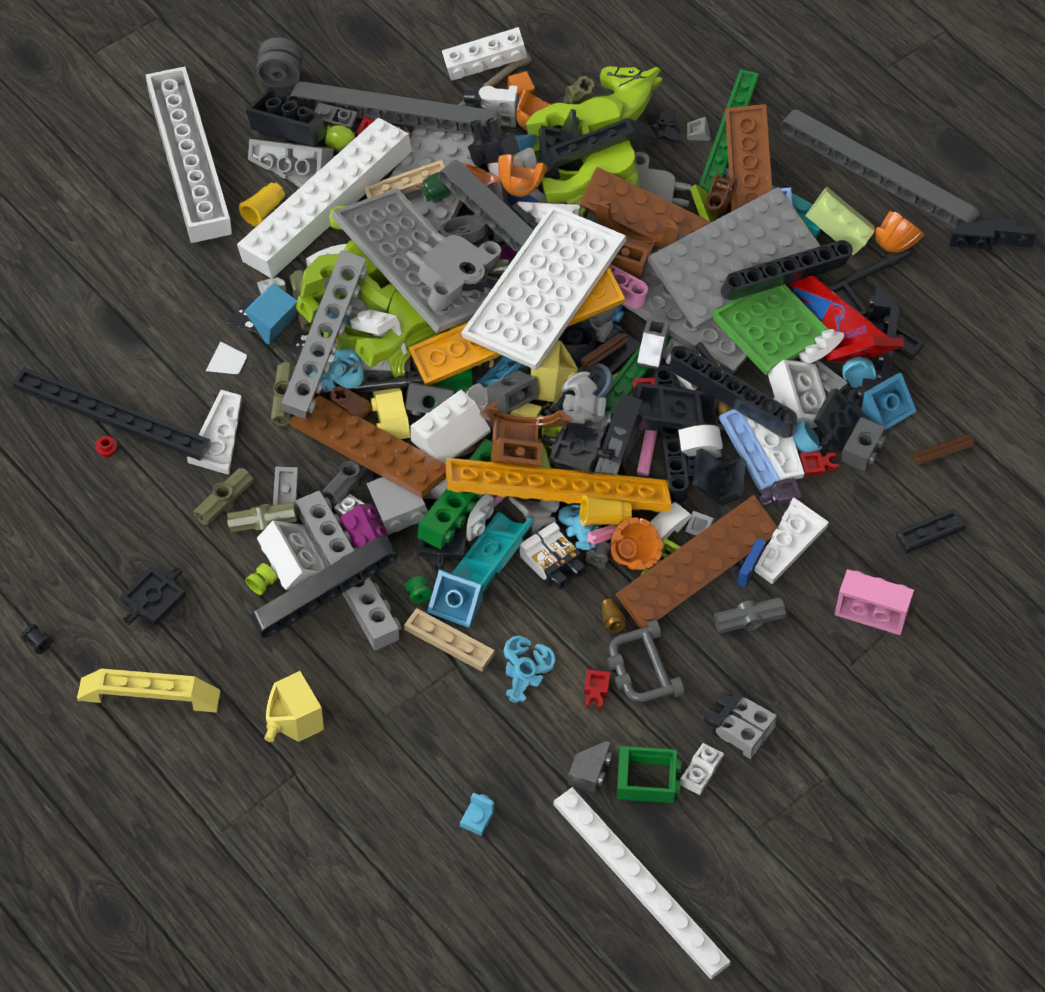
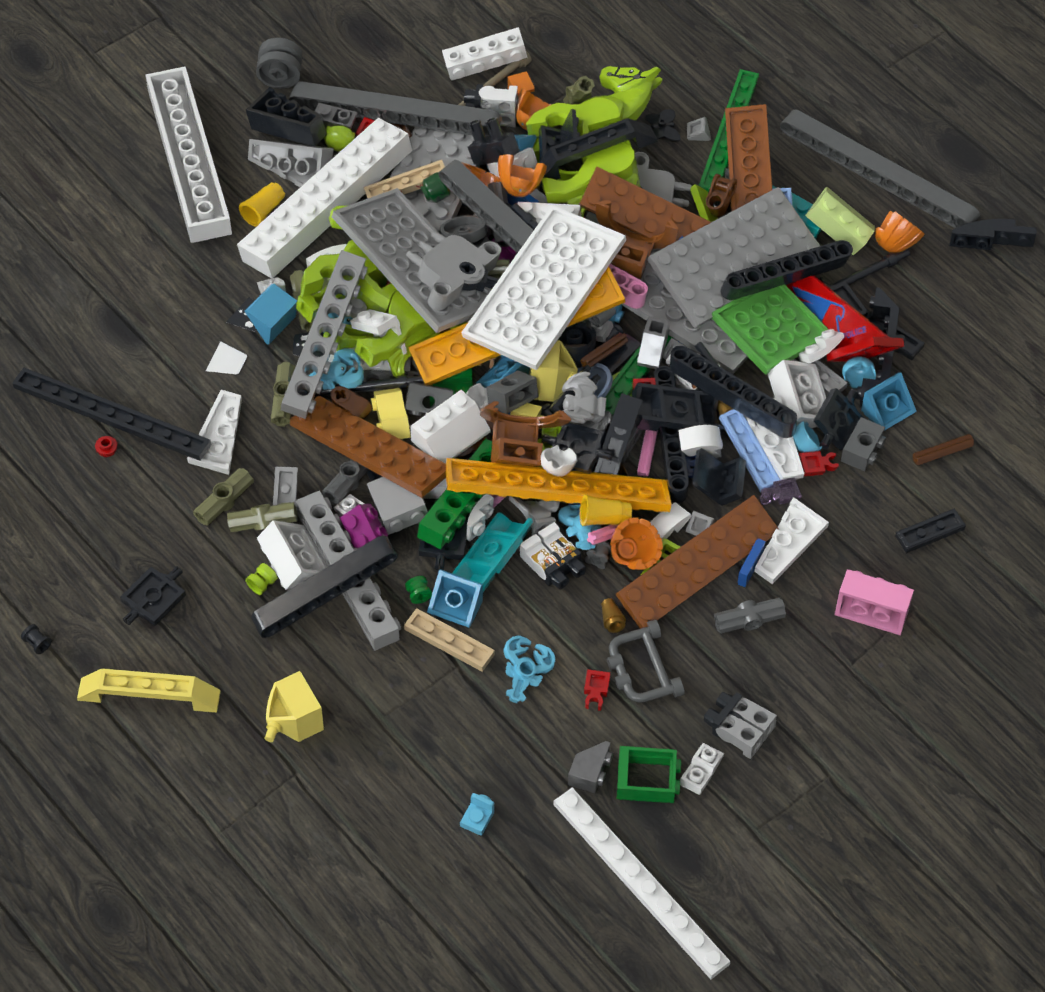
none -> white hair [541,445,577,477]

